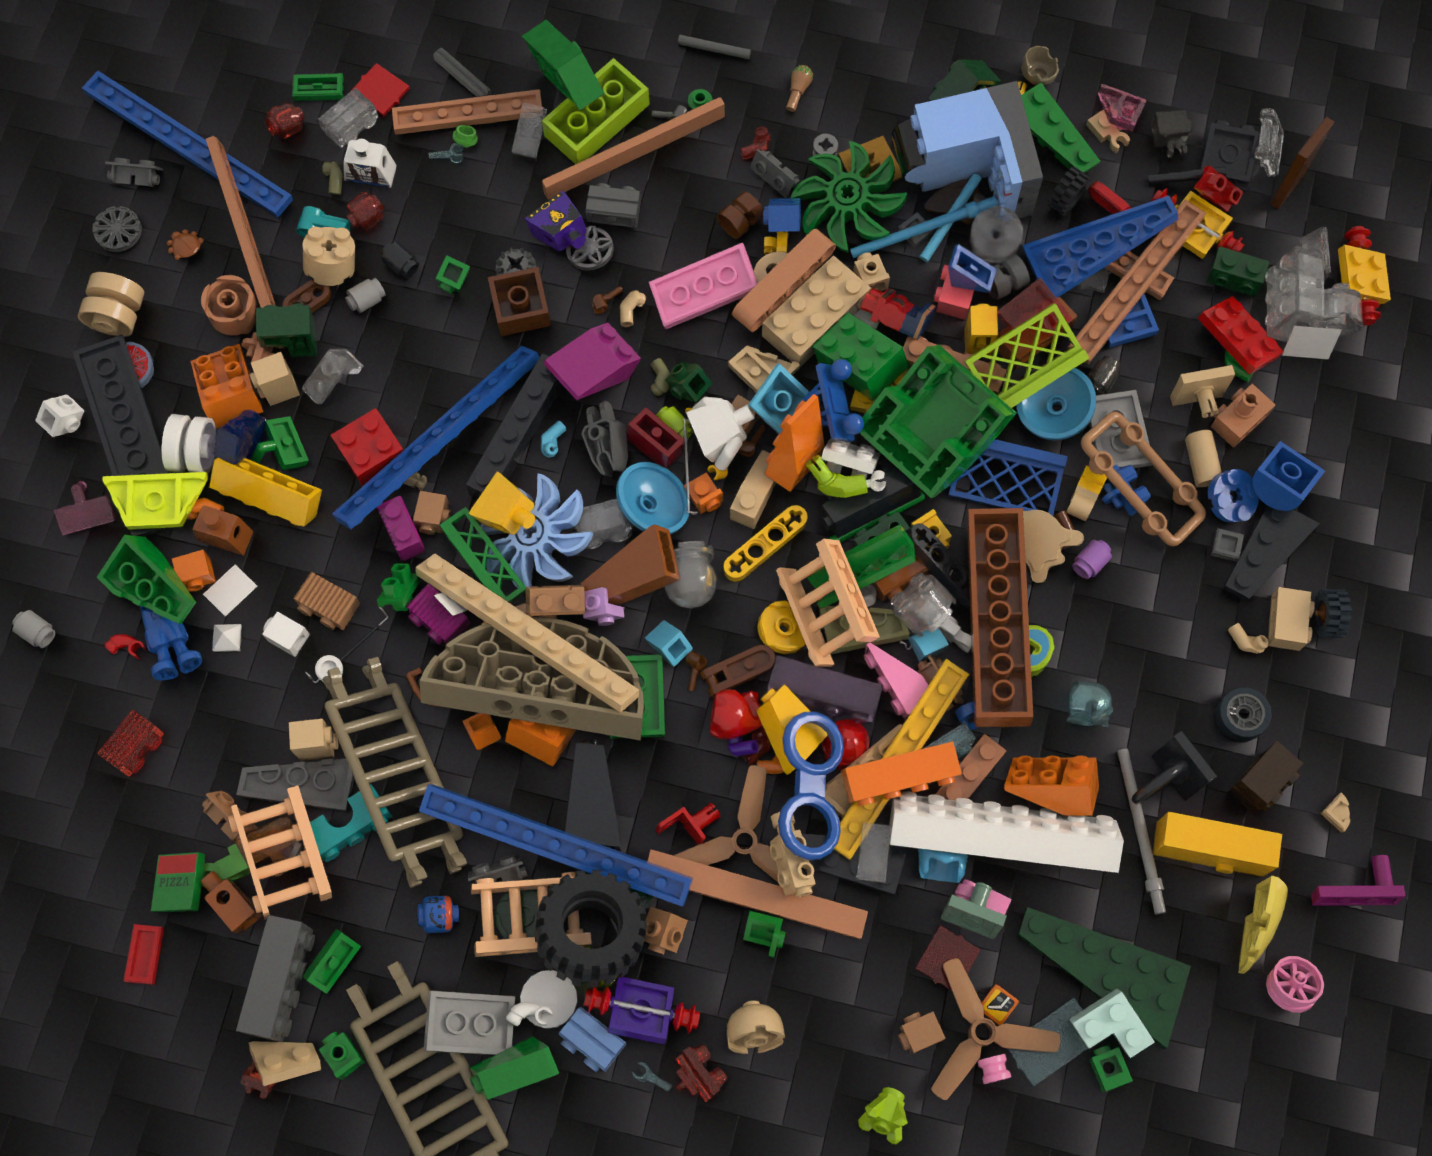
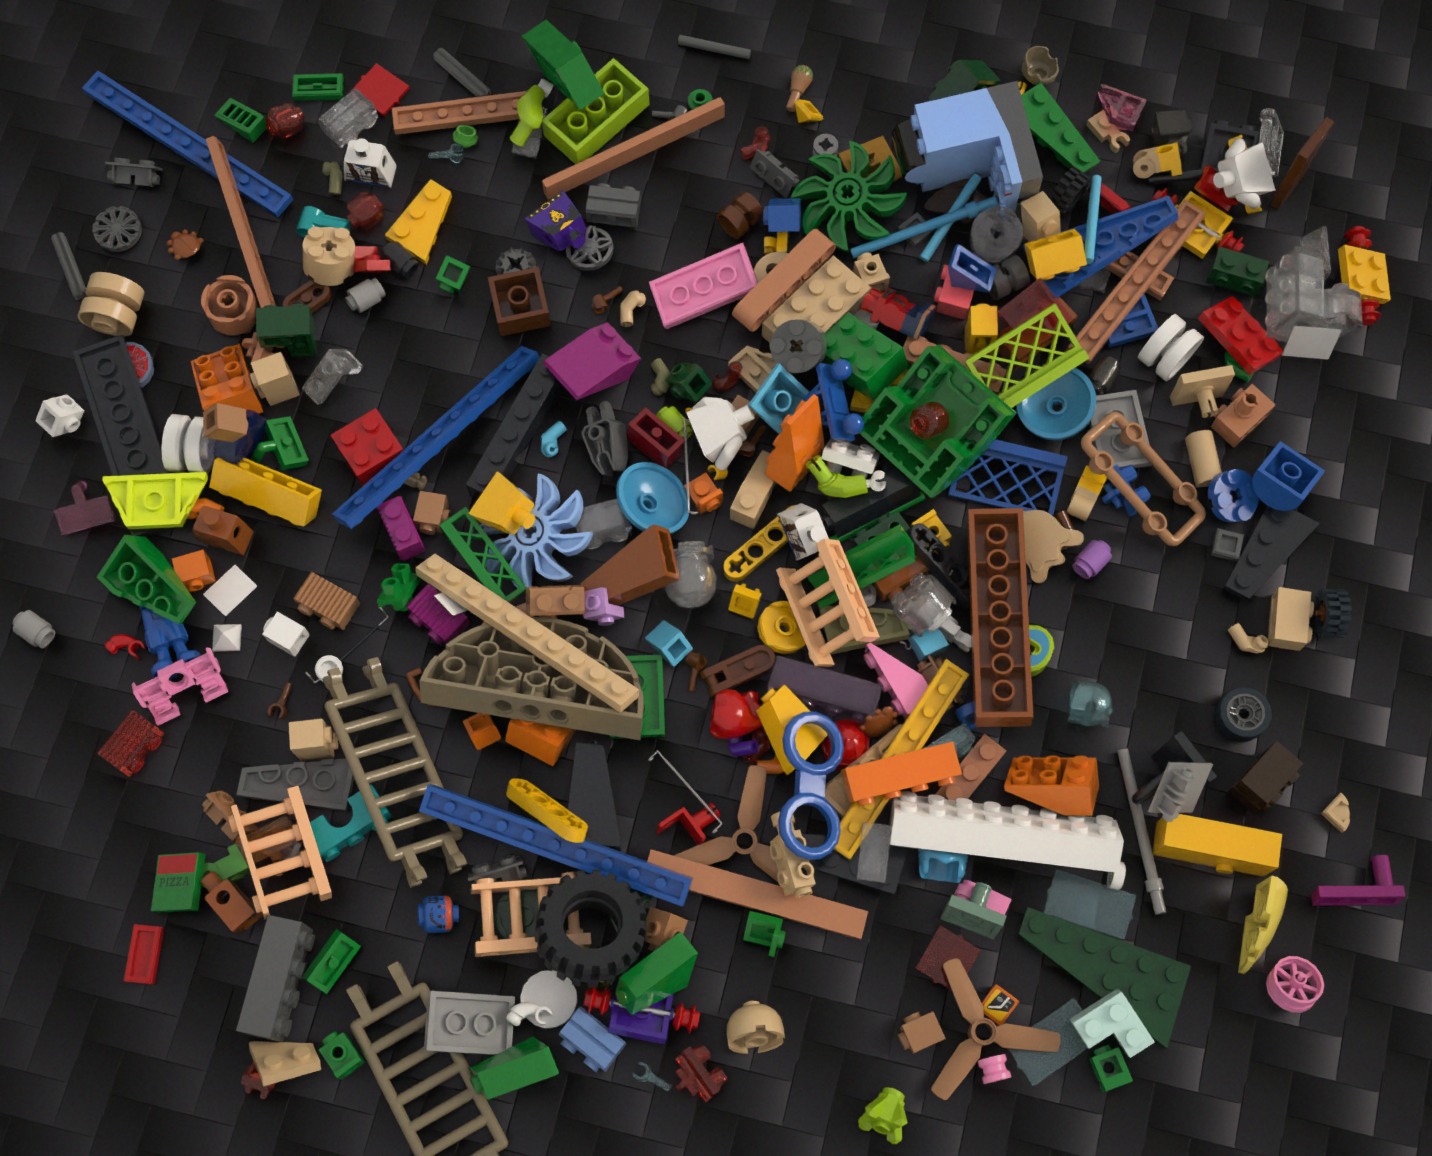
none -> dark grey axle [51,232,87,300]
none -> bright pink piece [132,648,228,726]
none -> medium nougat brick [203,403,248,443]
none -> green slope [214,98,269,143]
none -> reddish brown hand [268,682,292,719]
none -> red bracket [353,246,390,273]
none -> yellow wing [385,179,452,265]
none -> yellow beam [506,778,588,843]
none -> lime arm [509,78,553,147]
none -> green slope [615,932,698,1015]
none -> light grey piece [648,750,723,834]
none -> clear red arm [712,361,743,392]
none -> yellow tile [728,583,762,619]
none -> dark grey brick [769,319,827,373]
none -> white torso [777,503,829,560]
none -> yellow slope [794,100,824,123]
none -> dark orange piece [859,706,898,738]
none -> clear red head [910,402,950,439]
none -> tan brick [1021,191,1061,242]
none -> yellow brick [1024,229,1087,280]
none -> clear light blue piece [1043,869,1136,940]
none -> medium azure bar [1084,175,1102,264]
none -> white tile [1107,862,1126,890]
none -> leg [1133,142,1182,178]
none -> white wheel [1138,314,1204,382]
none -> light grey hinge [1148,762,1213,822]
none -> white torso [1213,134,1275,214]

